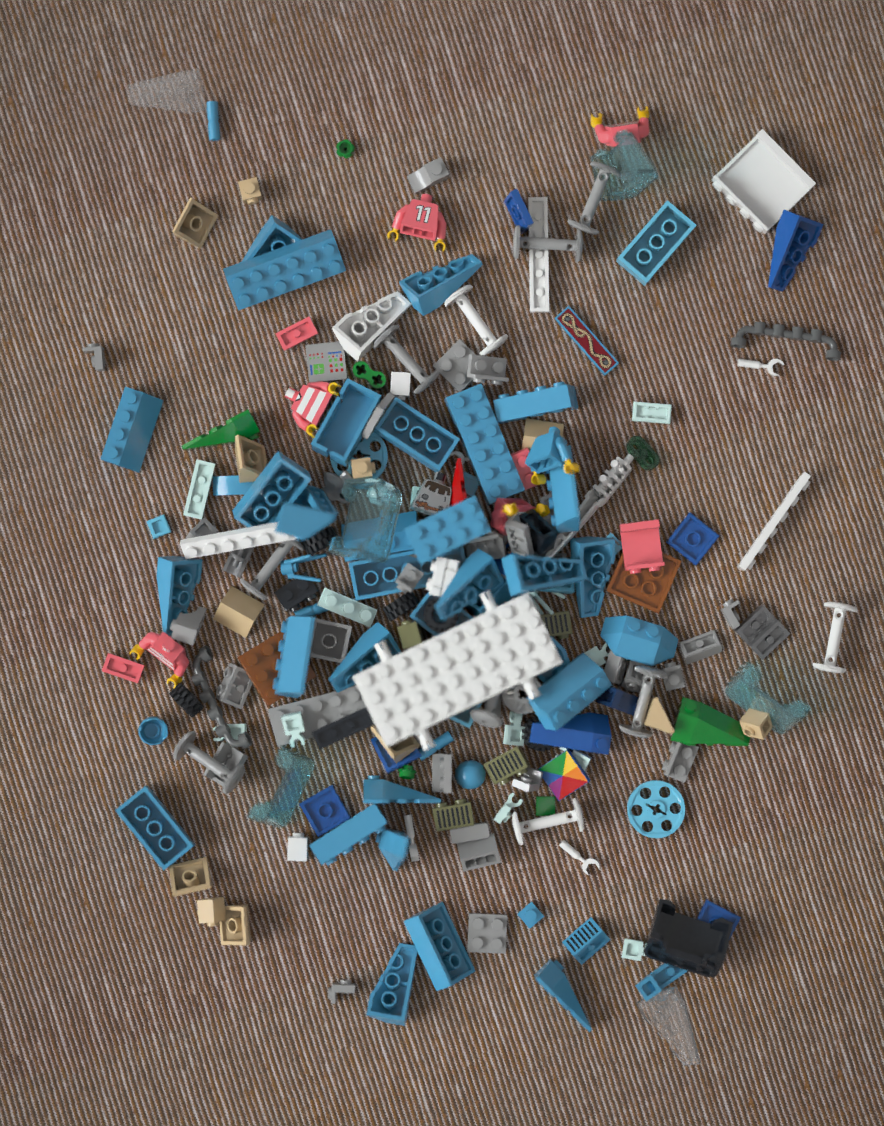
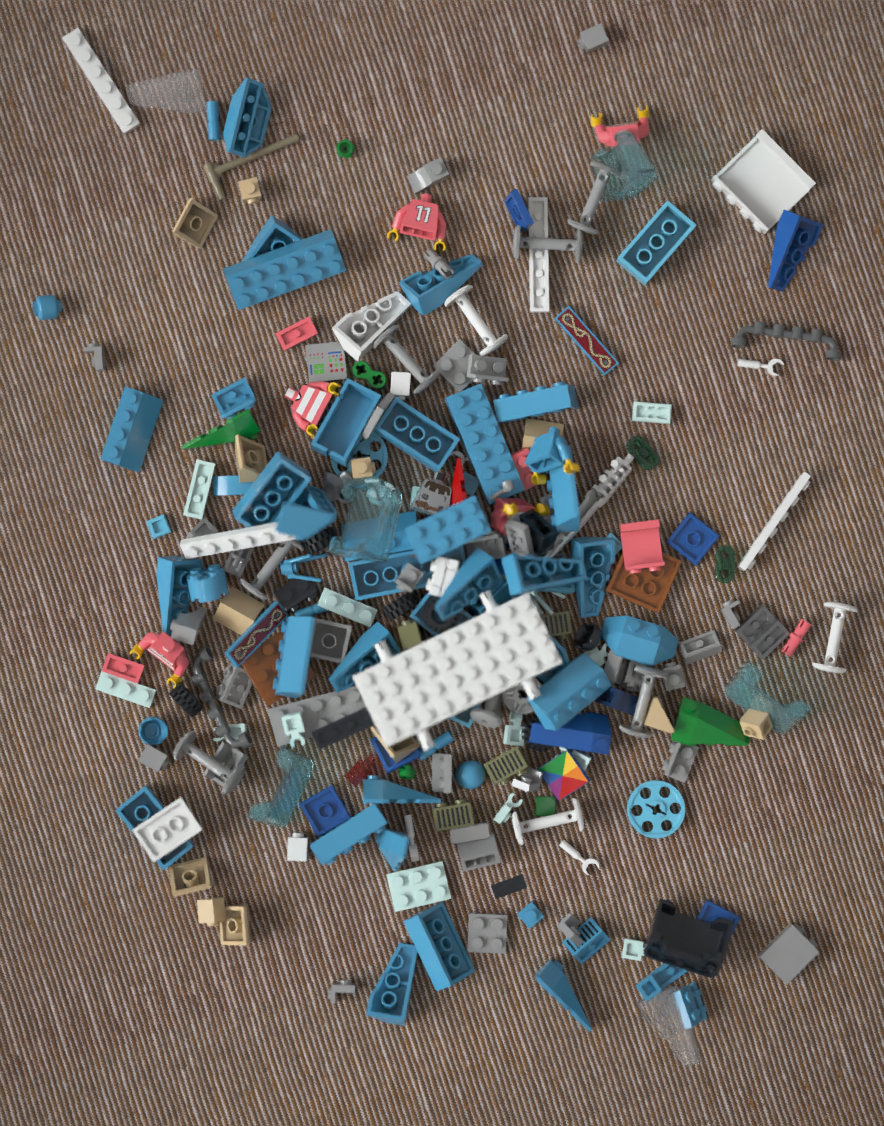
none -> dark azure head [33,294,62,320]
none -> white plate [62,28,140,135]
none -> light aqua plate [95,671,156,708]
none -> white plate [132,797,203,862]
none -> light grey brick [138,744,170,772]
none -> dark azure brick [186,564,229,602]
none -> dark tan bar [203,134,300,201]
none -> dark azure bracket [211,377,257,420]
none -> dark azure wedge [223,78,272,158]
none -> tile [224,601,289,667]
none -> clear red hinge [344,754,376,787]
none -> light aqua plate [386,861,451,912]
none -> light grey pin [424,248,454,279]
none -> light grey hand [490,480,514,501]
none -> black sticker [491,874,527,899]
none -> light grey bracket [557,913,583,947]
none -> black hair [574,622,602,651]
none -> light grey brick [578,23,609,54]
none -> dark azure plate [674,982,708,1029]
none -> clear green plate [715,545,735,584]
none -> light grey brick [758,923,819,985]
none -> coral pin [781,619,812,658]

